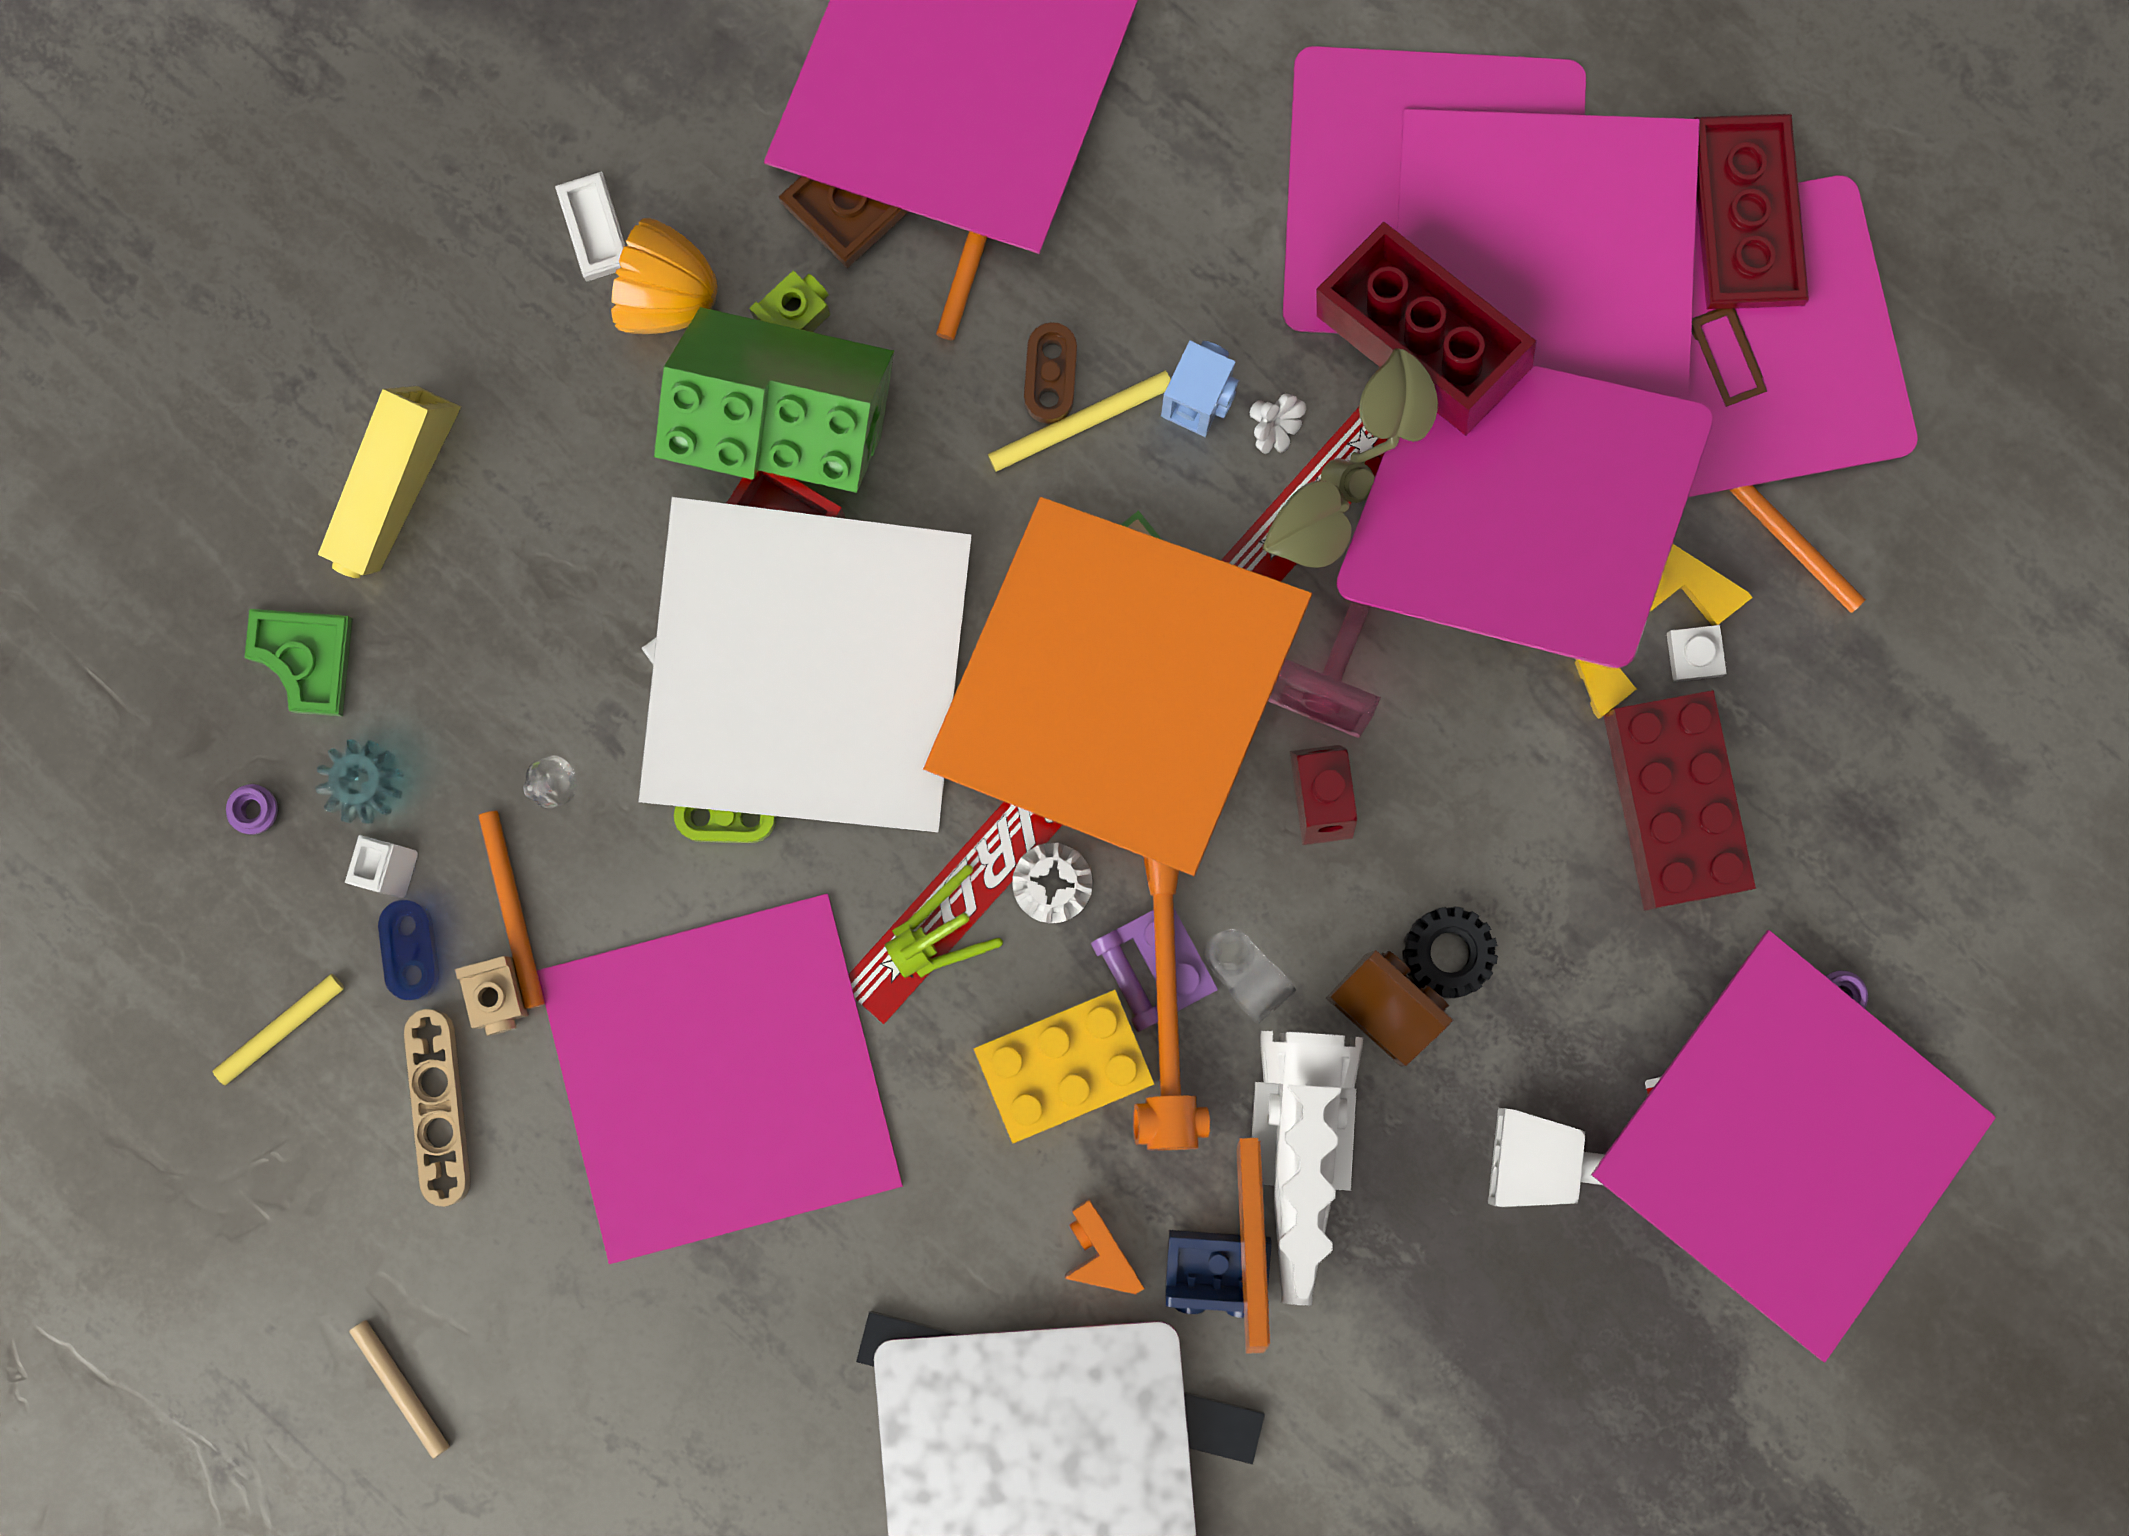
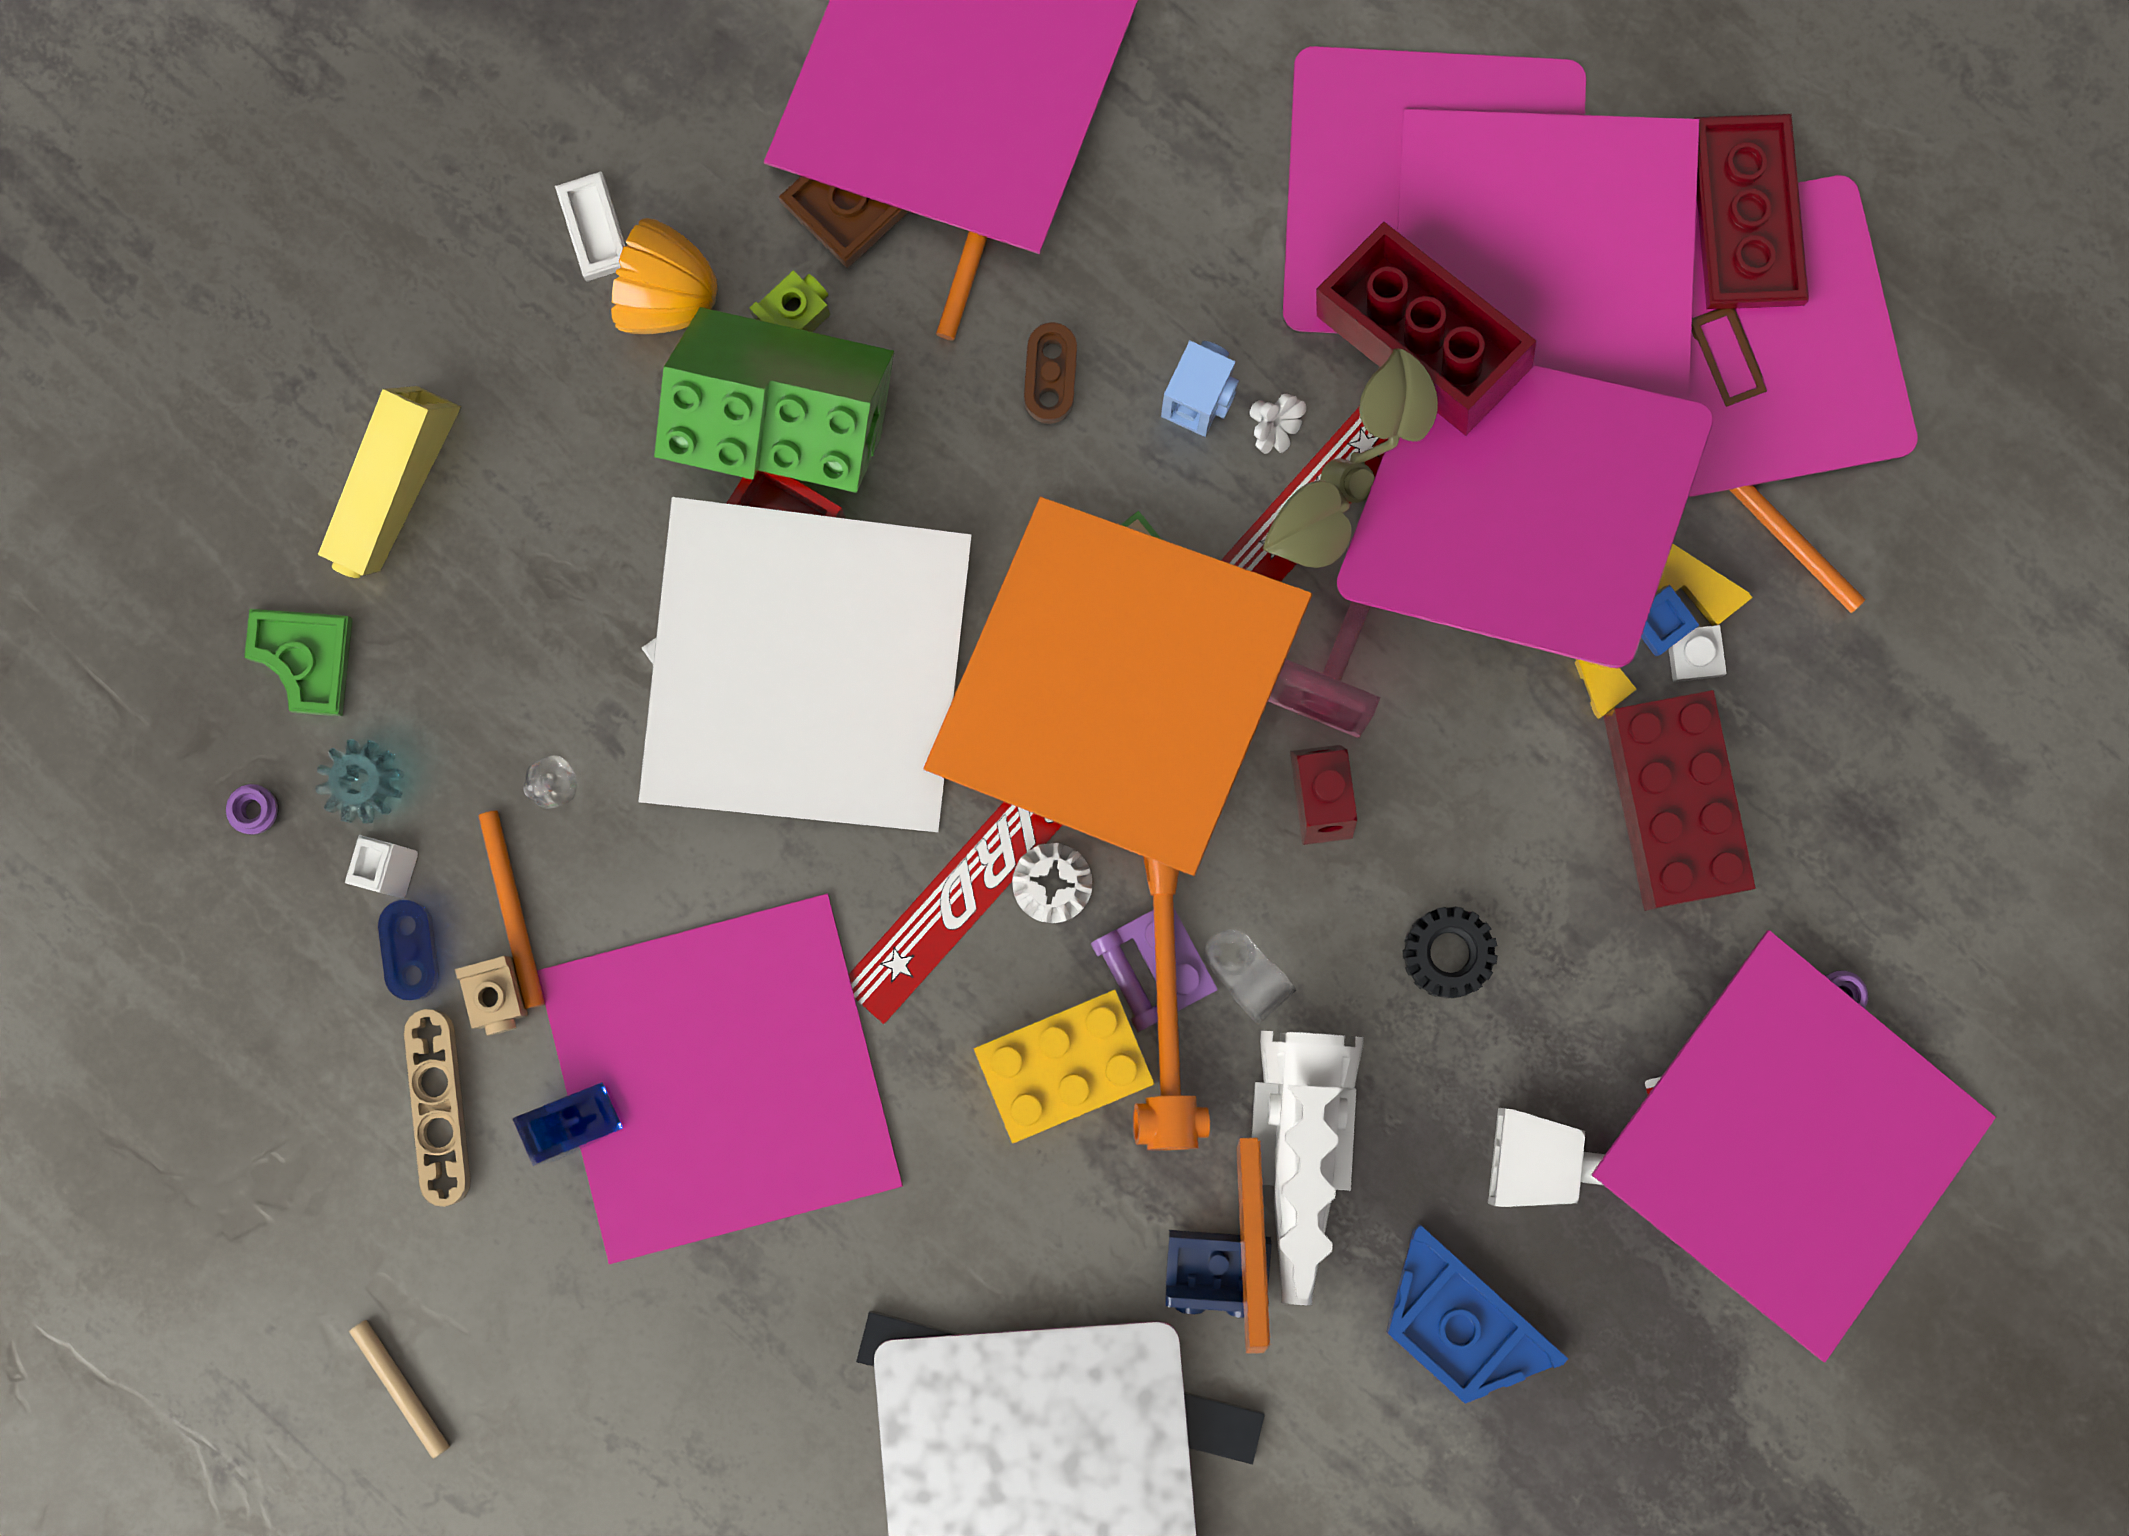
light yellow bar [212,974,344,1086] -> none
lime plate [674,806,776,843] -> none
lime plant [884,865,1003,978] -> none
light yellow bar [988,370,1171,472] -> none
orange slope [1065,1198,1144,1294] -> none
reddish brown slope [1326,950,1453,1066] -> none
none -> clear blue slope [512,1082,623,1166]
none -> blue wing [1386,1224,1568,1404]
none -> blue tile [1641,585,1699,656]

